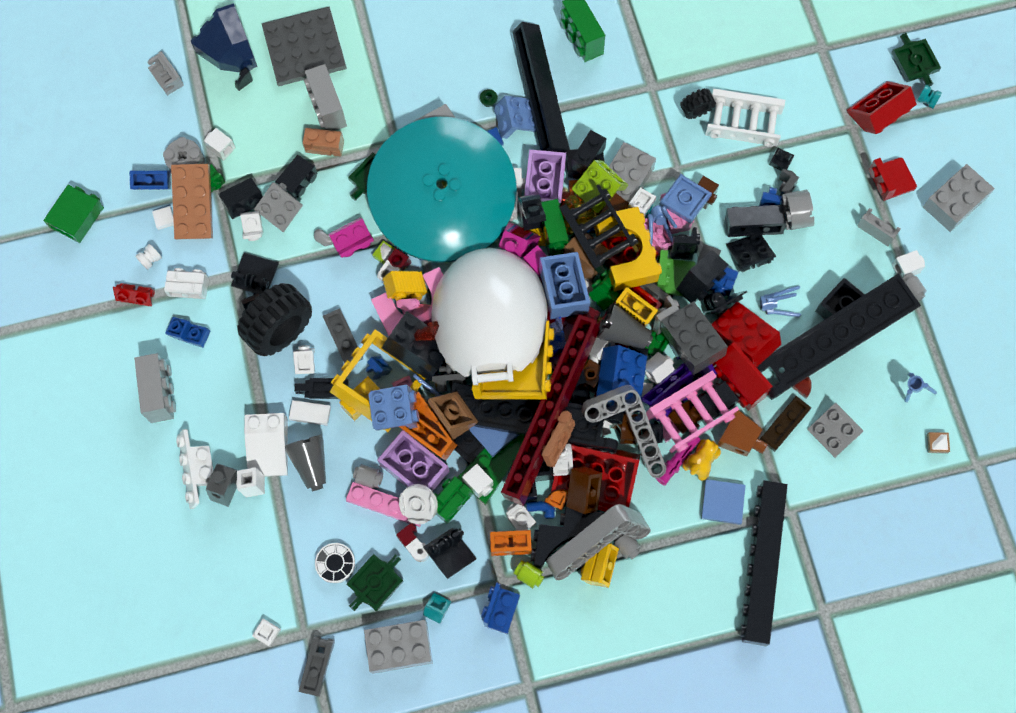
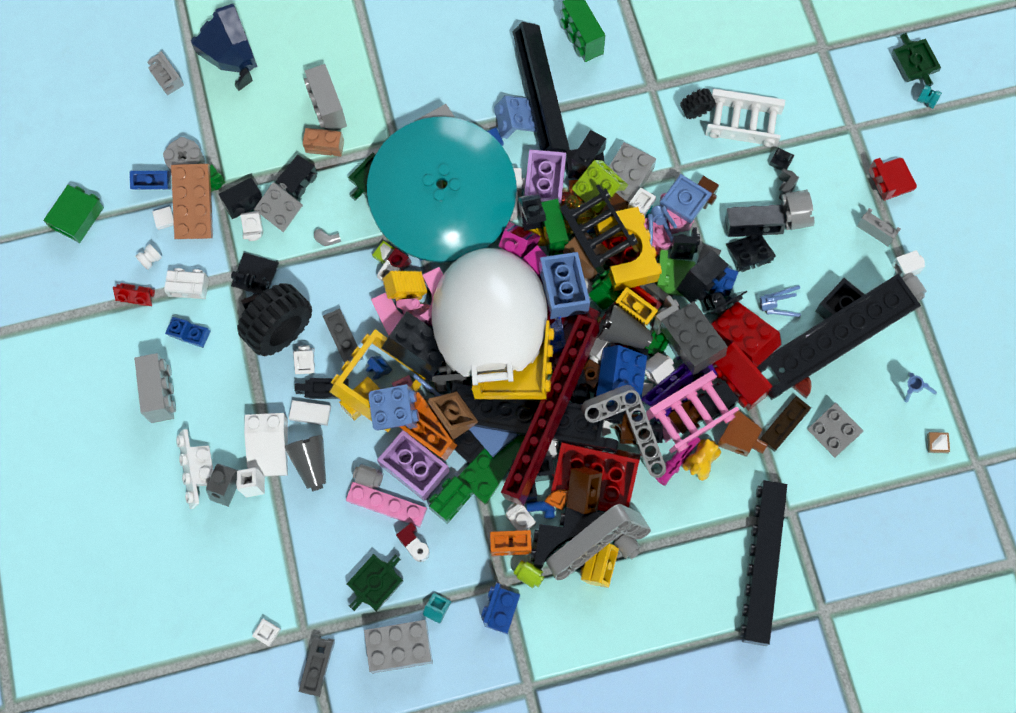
white brick [204,128,235,161] -> none
dark grey plate [261,6,347,87] -> none
tile [315,543,355,583] -> none
dark pink bracket [328,217,374,258] -> none
white tile [399,484,438,525] -> none
clear red tile [414,321,439,341] -> none
black hinge [423,528,477,579] -> none
white brick [462,464,493,498] -> none
dark green plate [480,89,498,107] -> none
nougat hinge [542,410,575,467] -> none
white bracket [553,444,573,476] -> none
medium blue tile [701,479,746,525] -> none
blue tile [759,187,782,206] -> none
red slope [846,81,917,134] -> none
light grey brick [923,164,995,232] -> none

